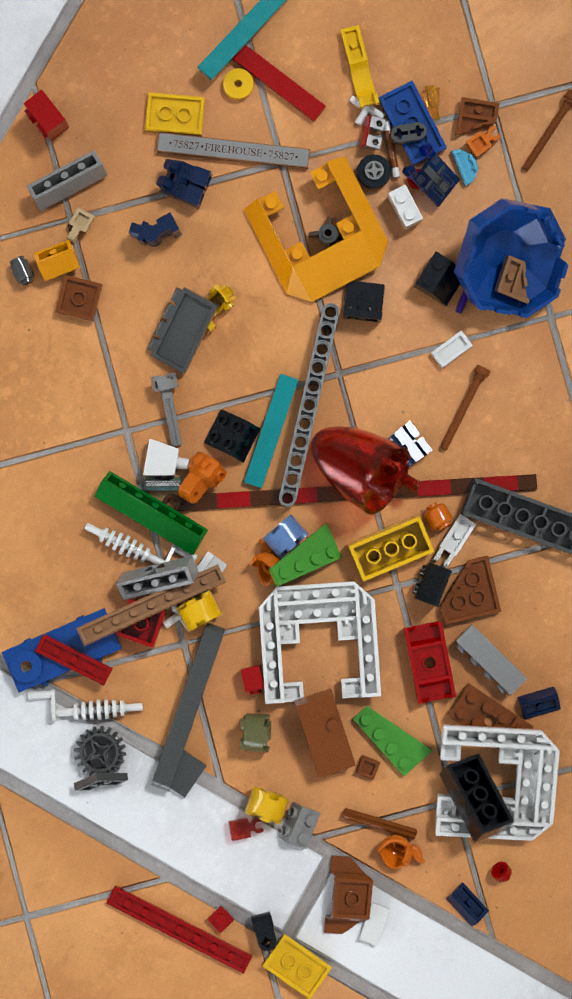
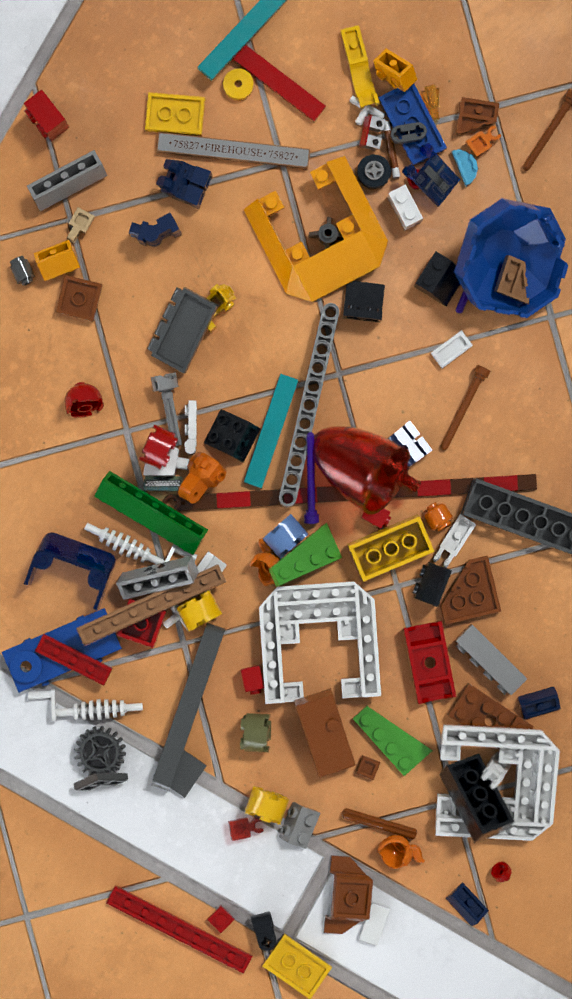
none -> clear blue windscreen [24,532,116,610]
none -> red cylinder [65,382,104,418]
none -> red brick [139,424,178,469]
none -> white hinge [184,400,197,455]
none -> dark purple piece [304,432,319,524]
none -> red brick [361,501,392,529]
none -> light orange brick [373,48,418,92]
none -> white hinge [481,752,511,789]

